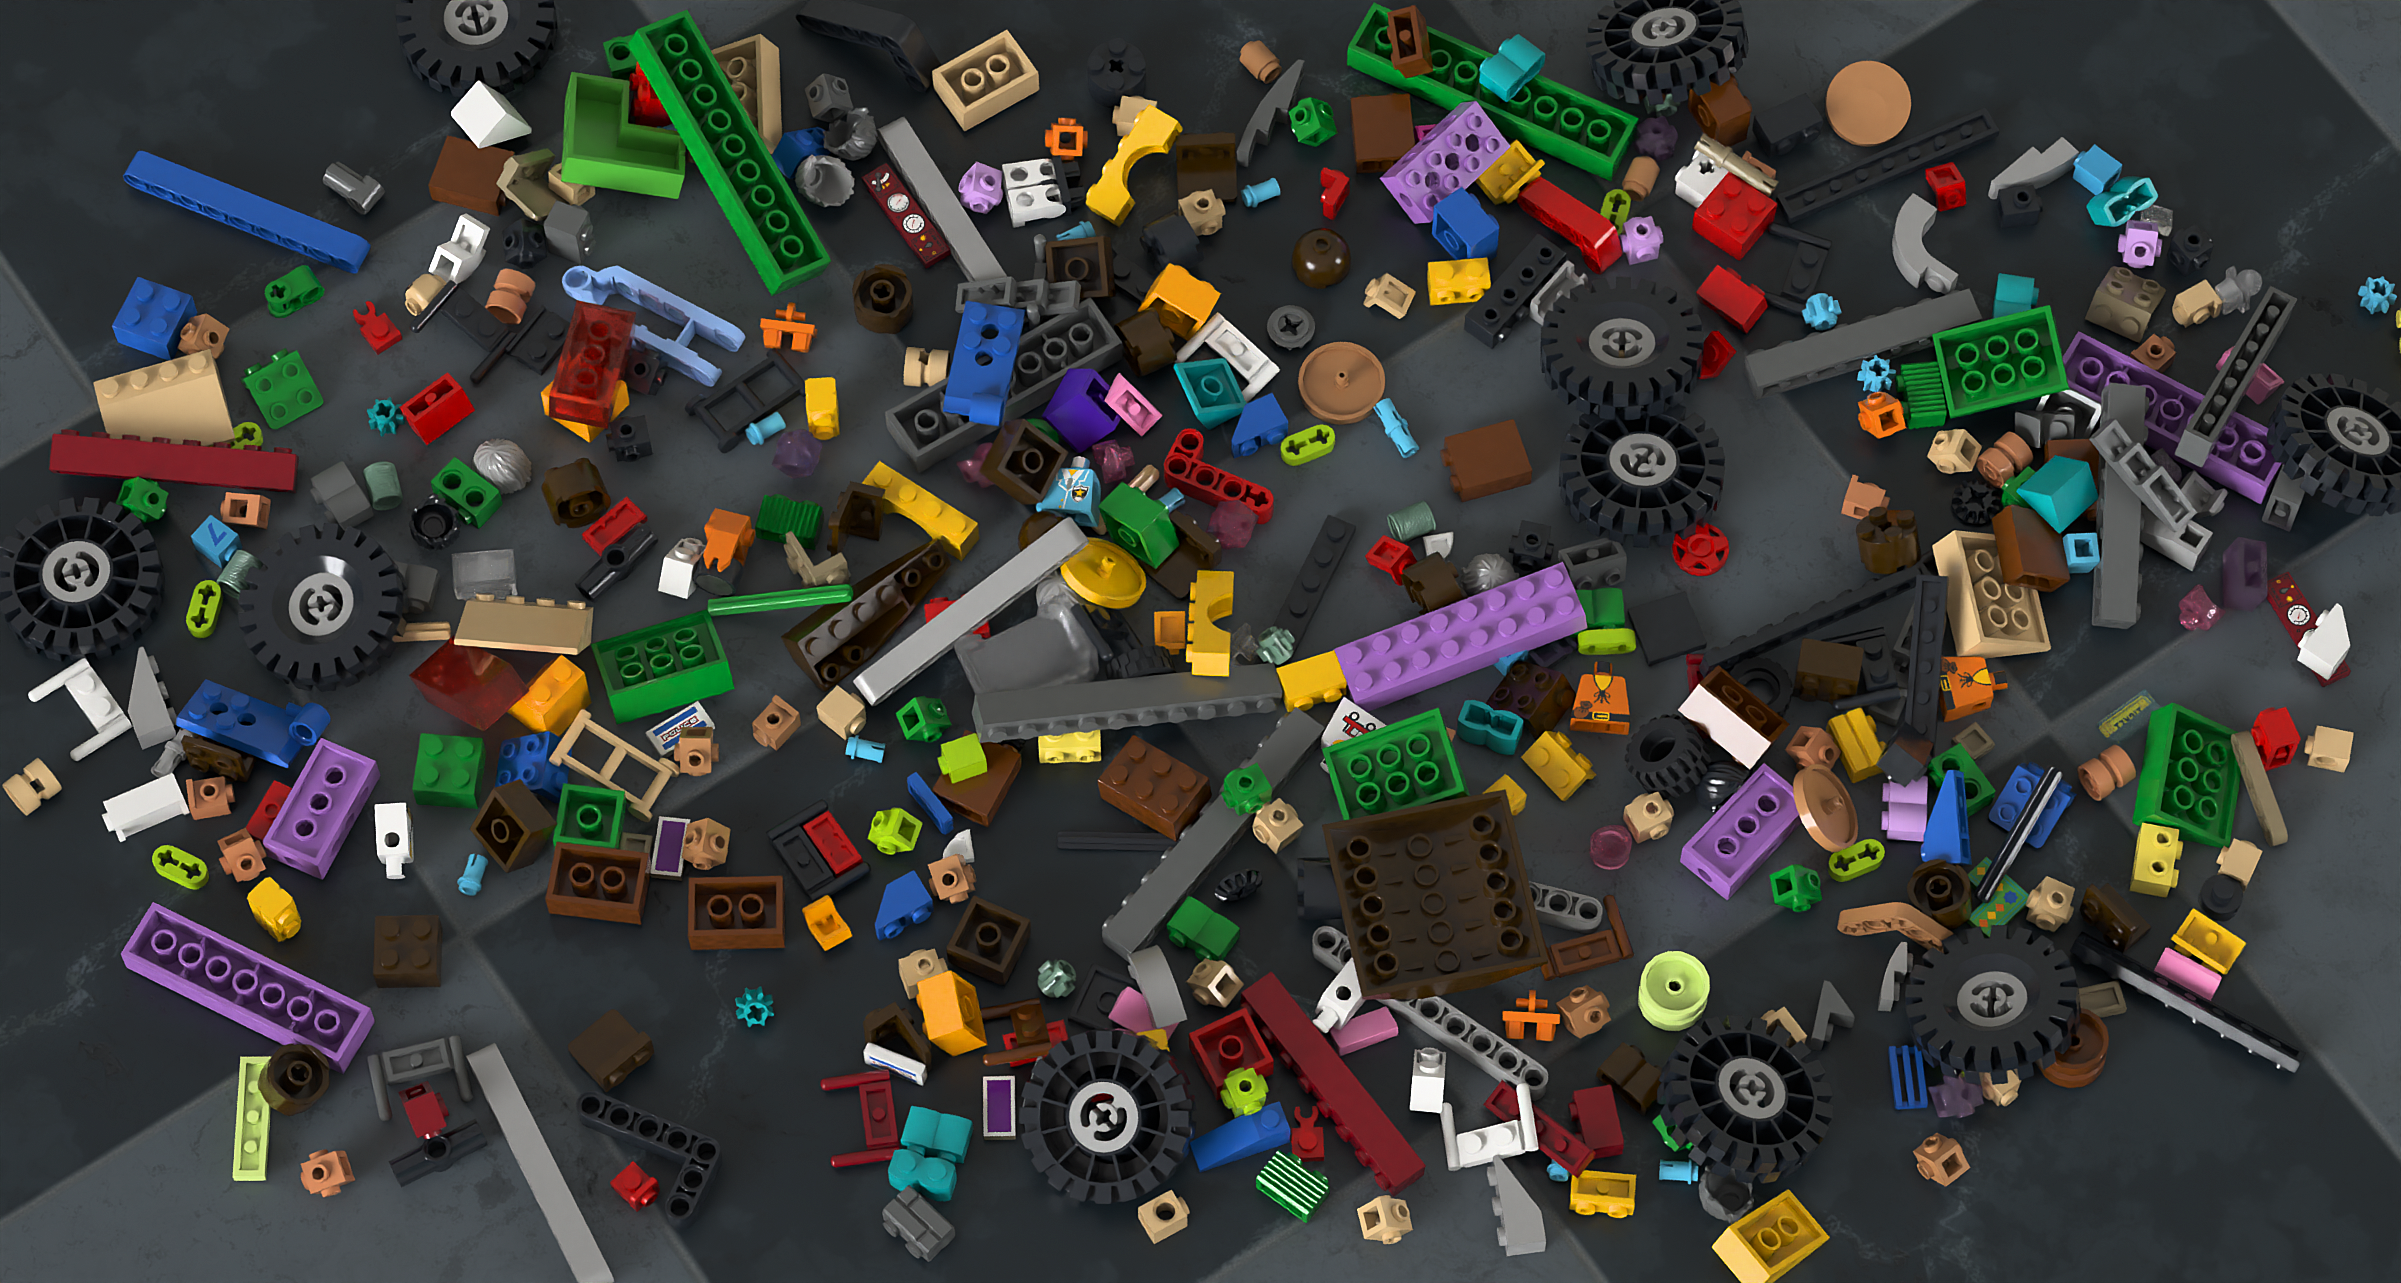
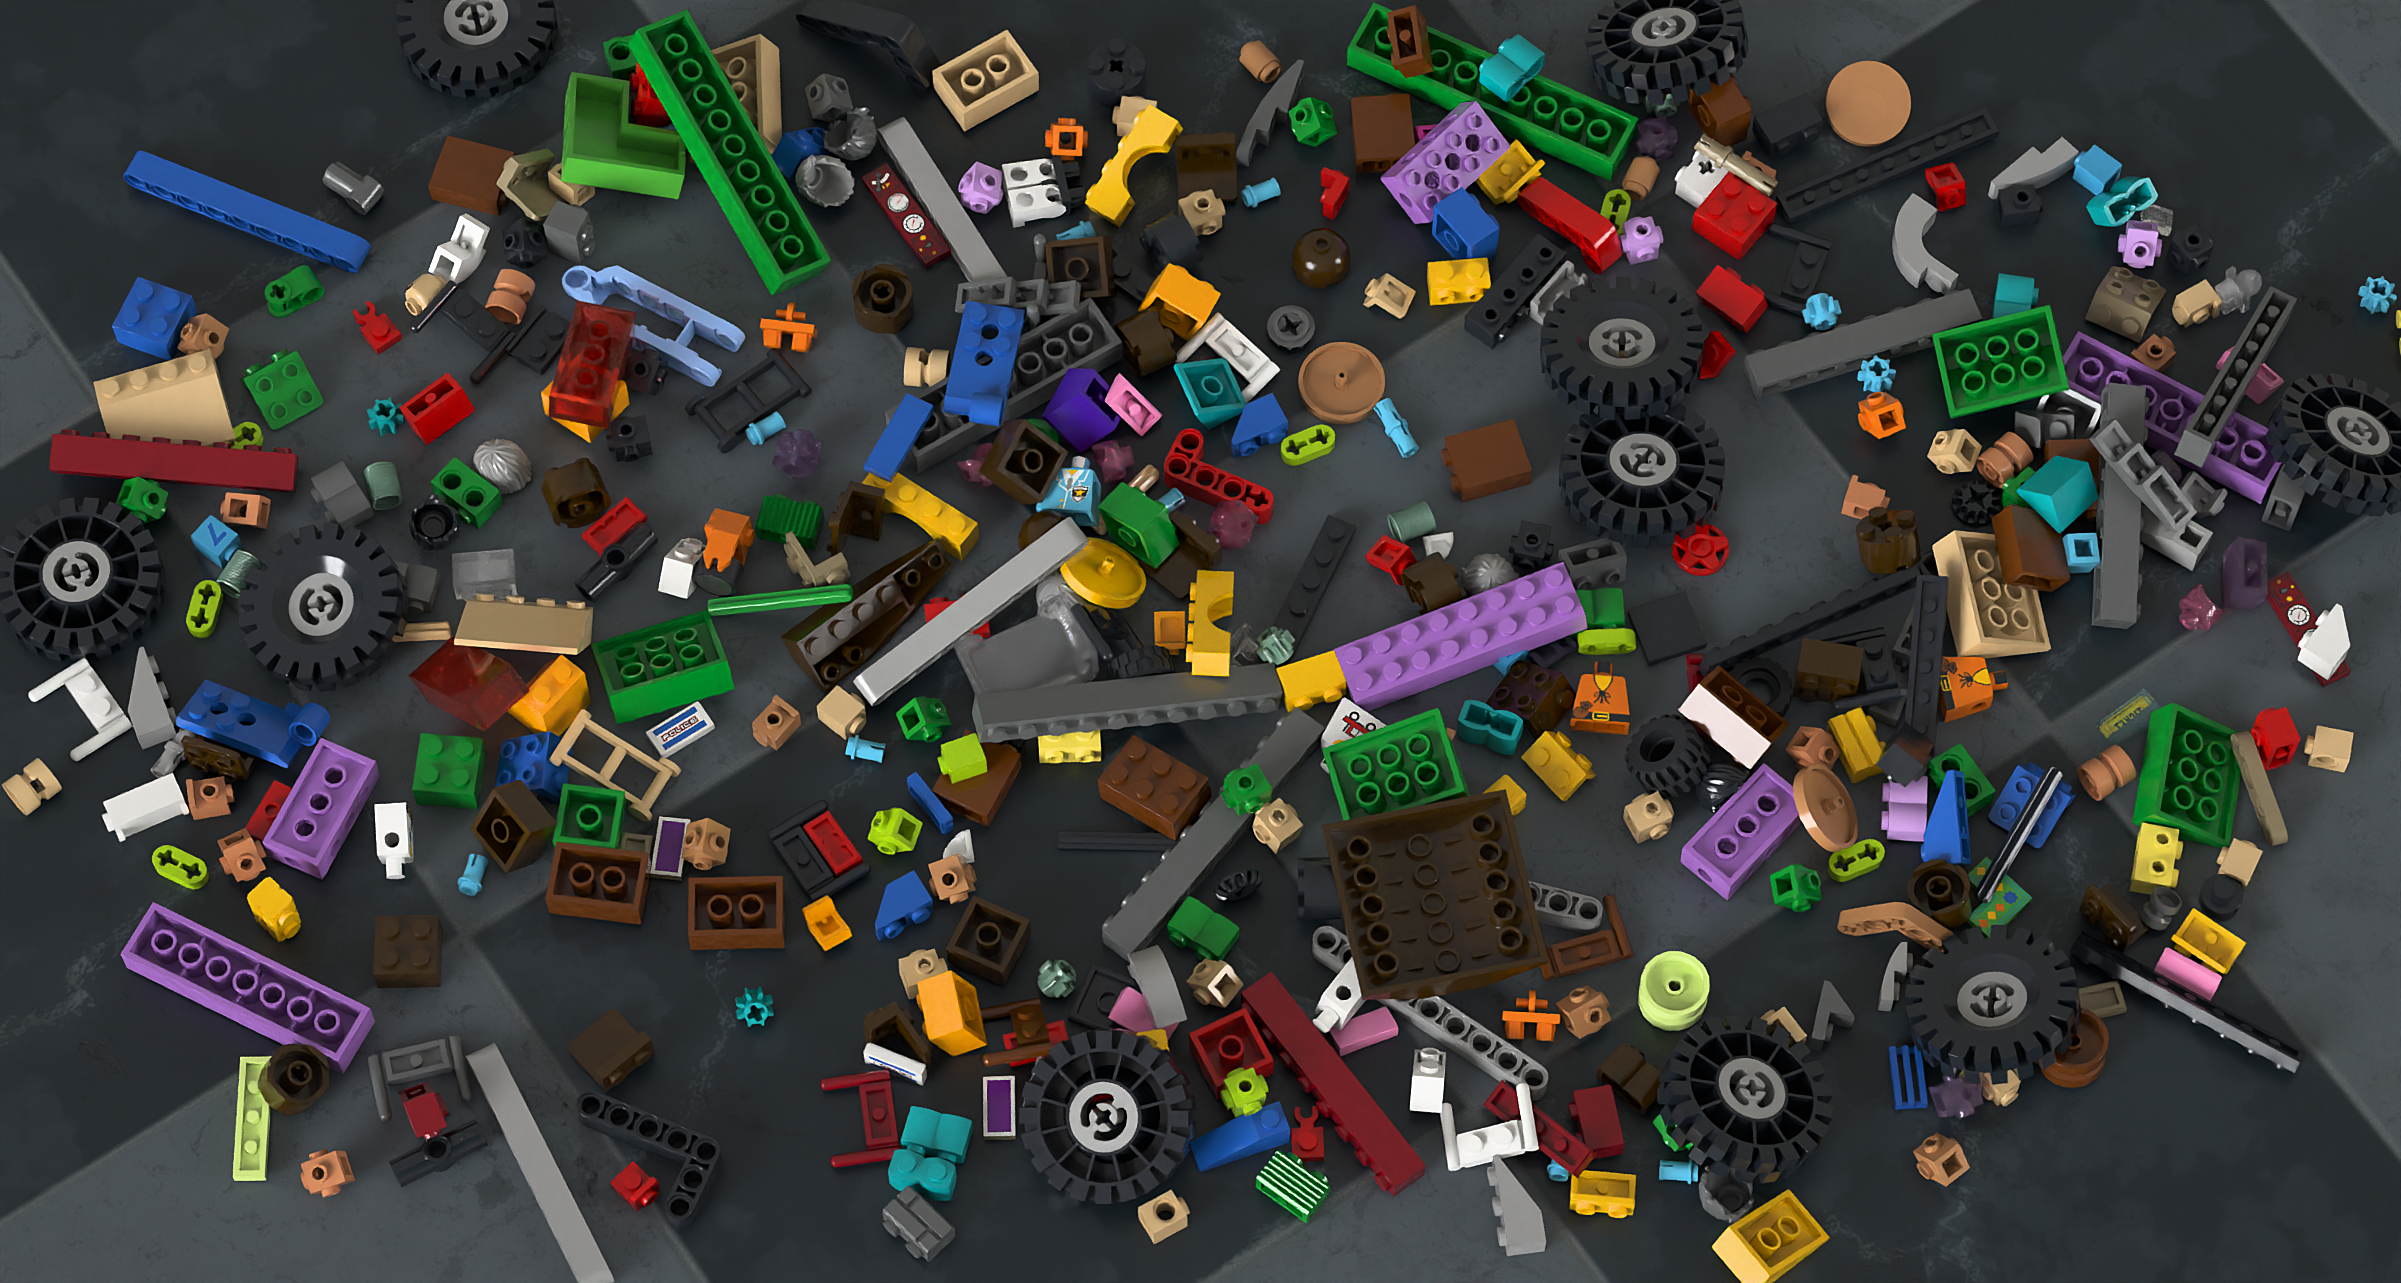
white slope [451,80,532,149] -> none
medium nougat brick [674,727,719,776] -> none
yellow brick [805,377,840,440] -> none
tan brick [1357,1195,1413,1244] -> none
clear pink piece [1589,825,1632,870] -> none
green brick [1895,361,1947,429] -> none
dark tan tile [1951,721,1995,762] -> none
tan brick [2026,876,2075,932] -> none
none -> blue tile [864,393,934,483]
none -> dark grey wheel [2140,886,2182,930]

